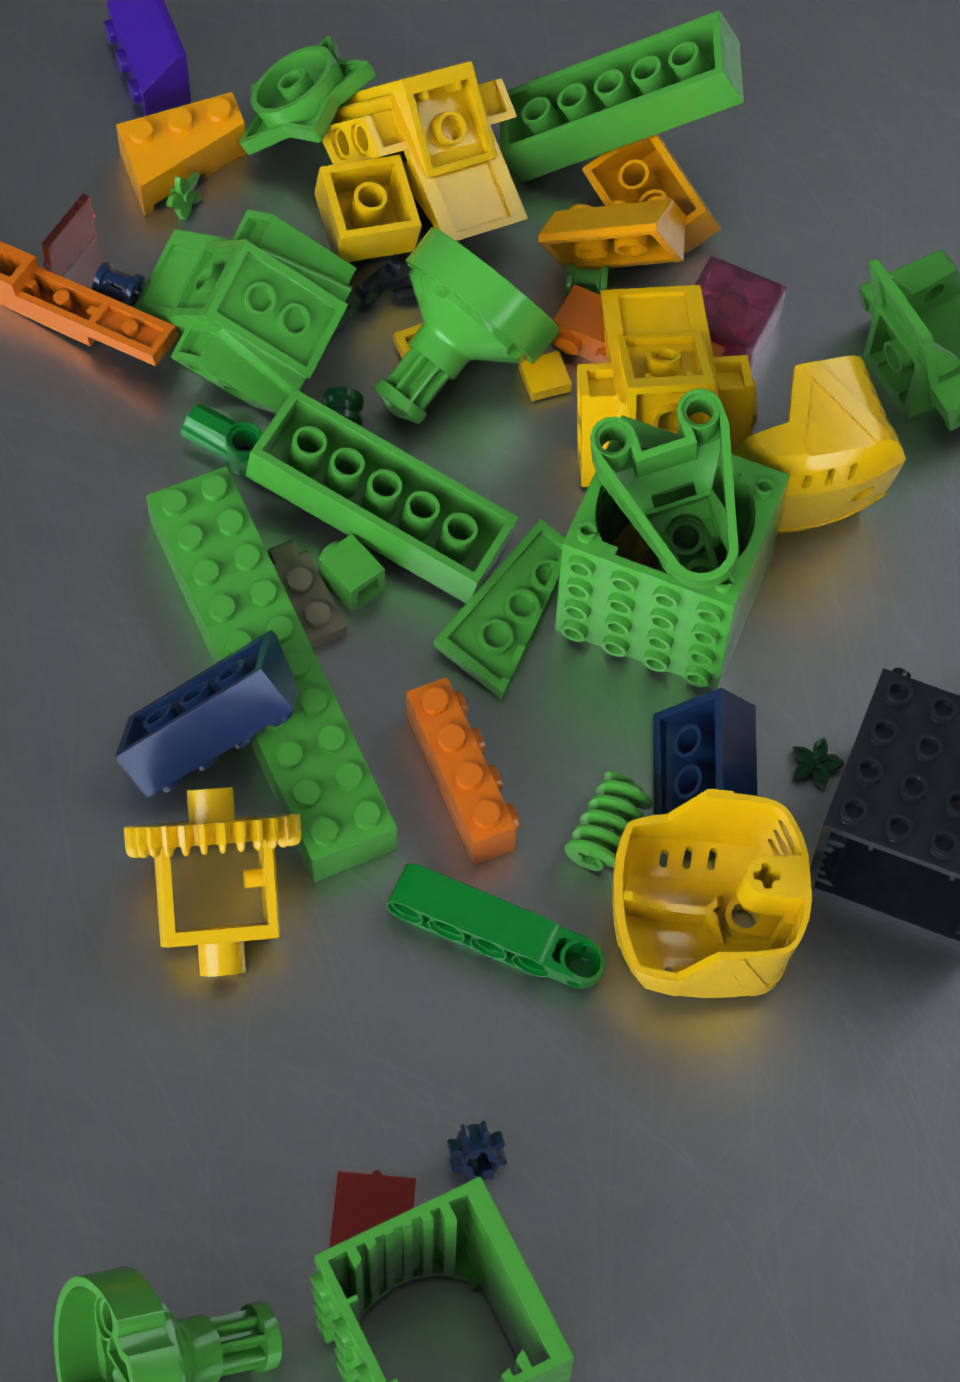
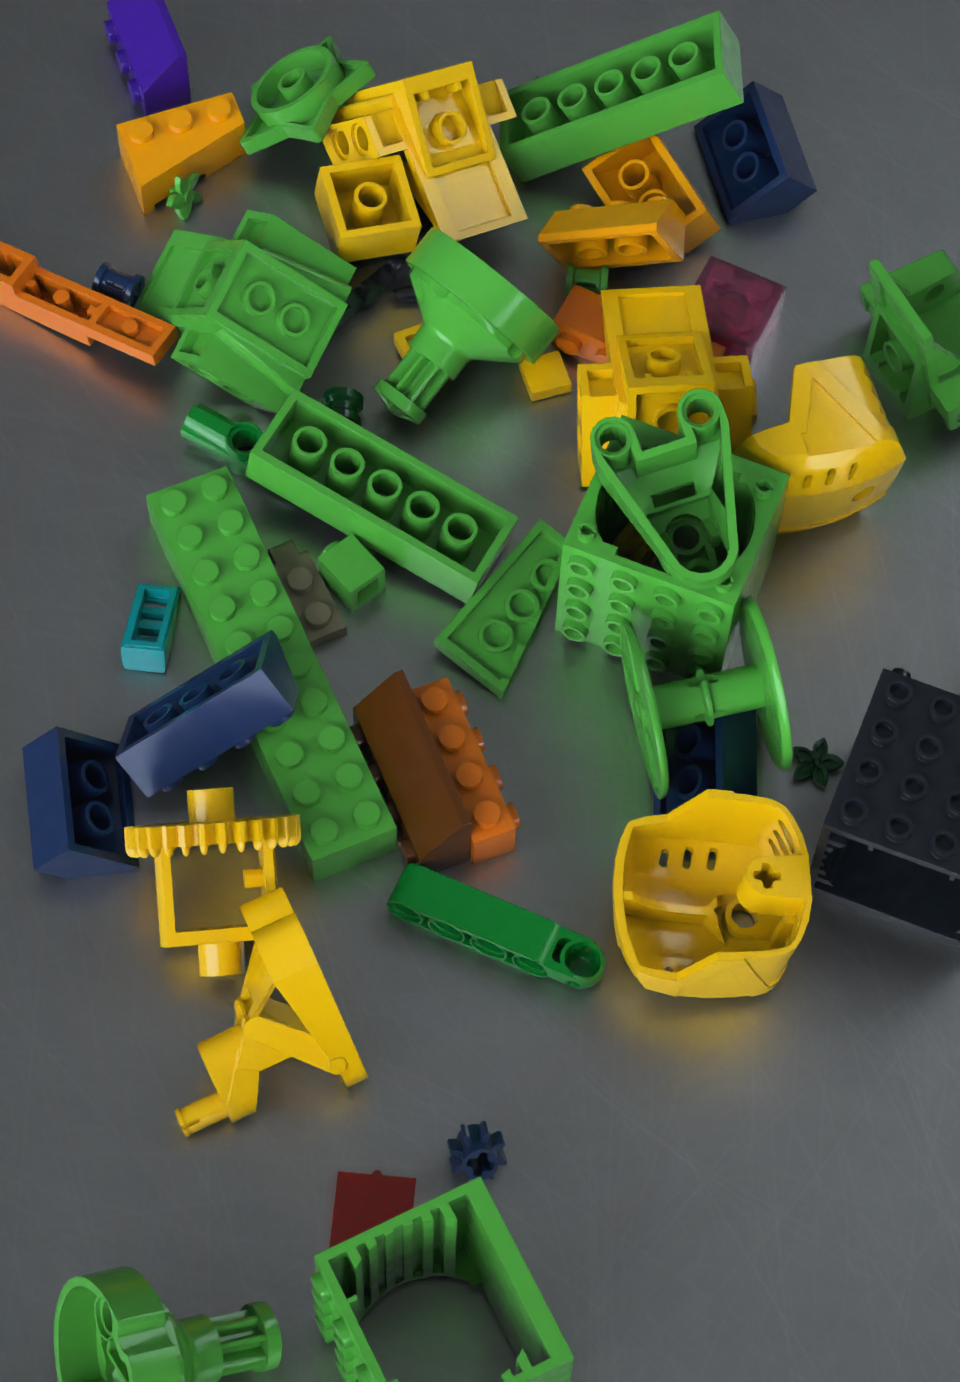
clear red piece [41,193,96,277] -> none
bright green piece [564,771,653,872] -> none
none -> dark blue slope [22,726,139,879]
none -> teal slope [120,583,181,673]
none -> yellow connector [174,886,369,1138]
none -> reddish brown slope [349,670,472,872]
none -> bright green piece [619,596,793,800]
none -> dark blue slope [694,81,817,224]

